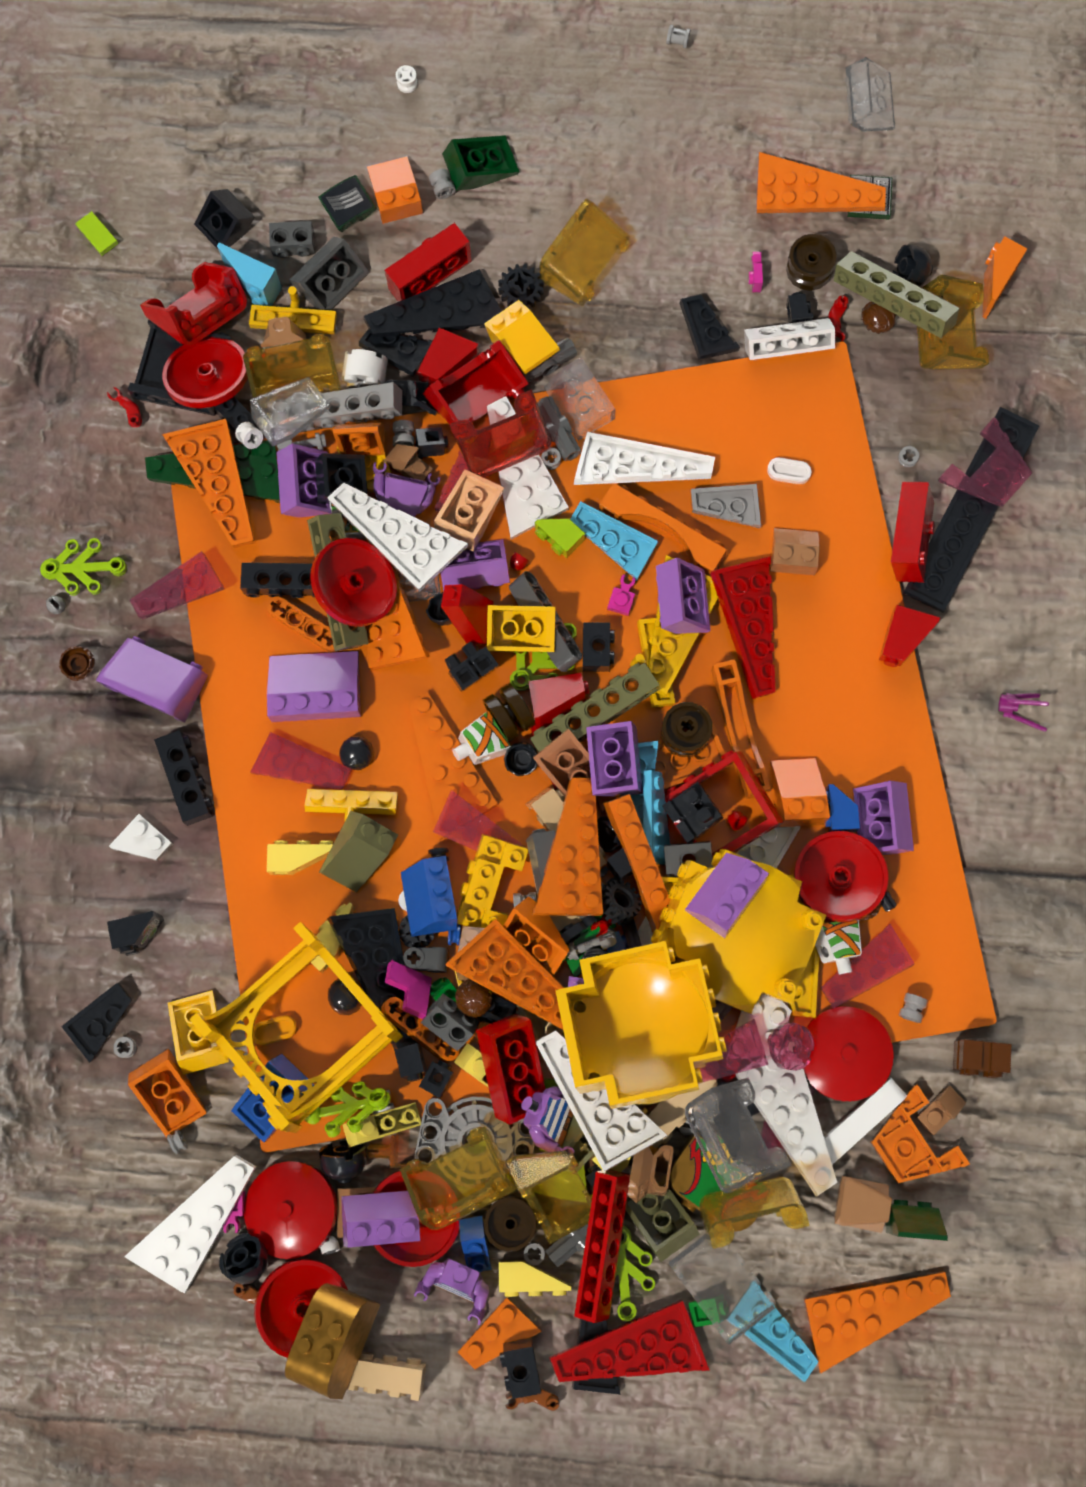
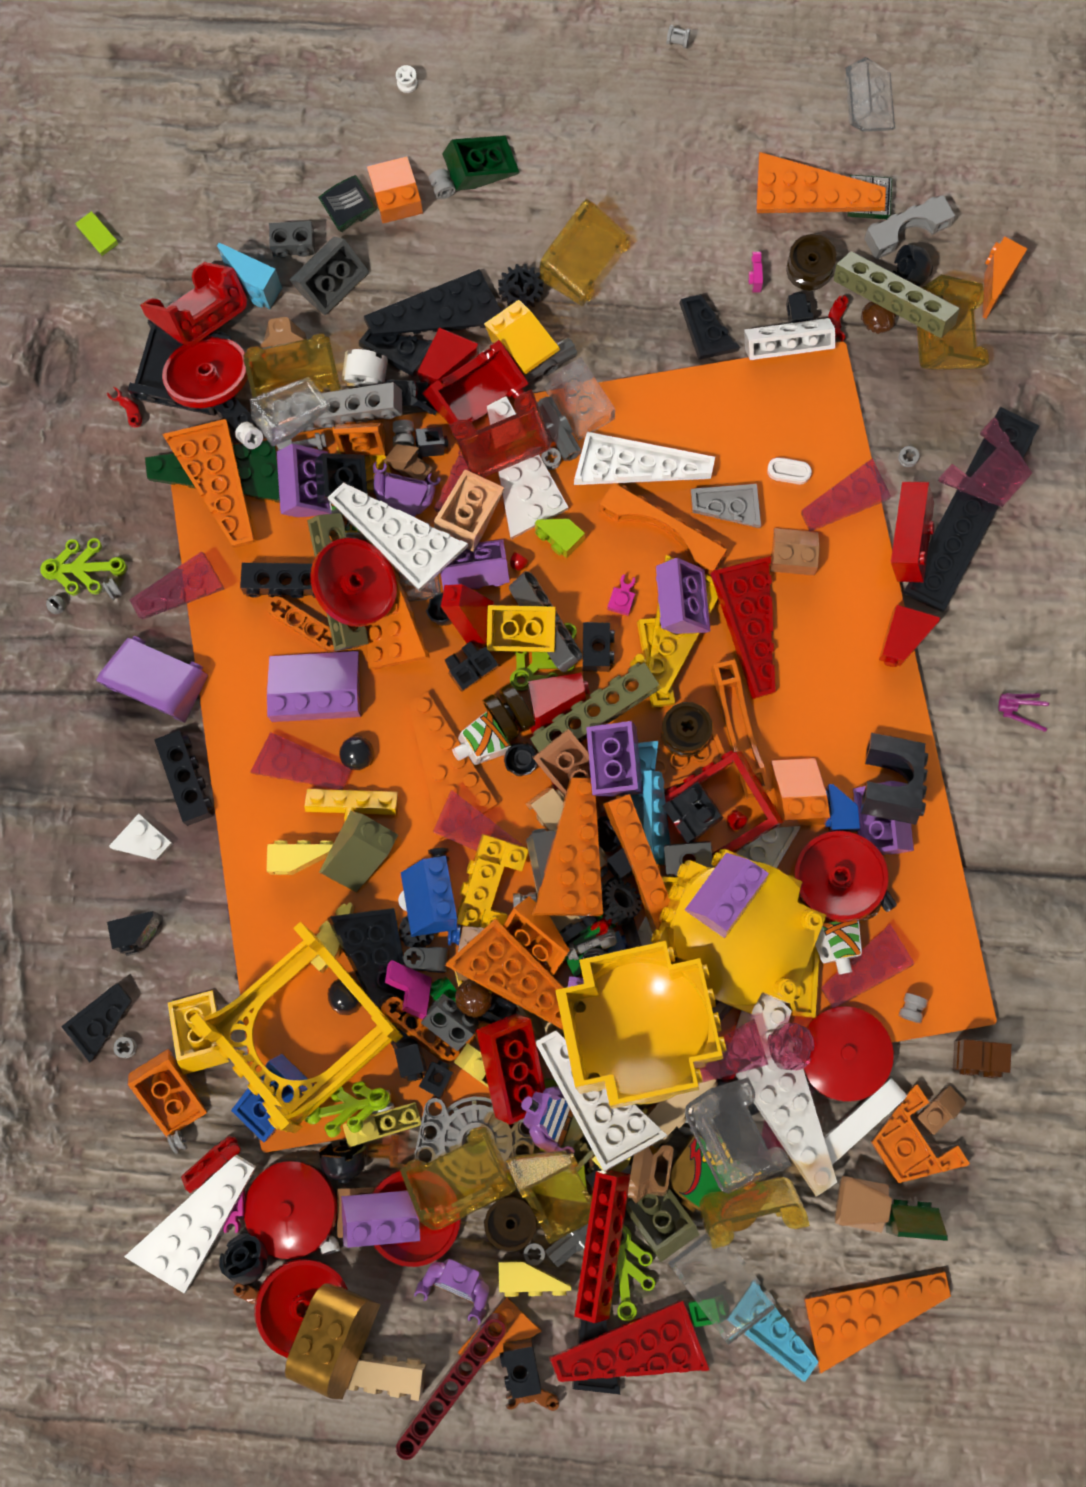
reddish brown hair [59,646,95,681] -> none
black slope [194,189,255,249] -> none
yellow plate [249,286,337,335] -> none
light orange tile [253,1015,297,1046] -> none
red brick [384,222,472,302] -> none
blue slope [459,1216,492,1272] -> none
medium azure wing [570,501,658,581] -> none
none -> light grey bush [102,578,122,600]
none -> red hinge [181,1136,241,1194]
none -> dark red beam [396,1313,507,1460]
none -> clear pink wing [801,458,891,531]
none -> black arch [861,733,928,825]
none -> light grey arch [864,195,955,260]

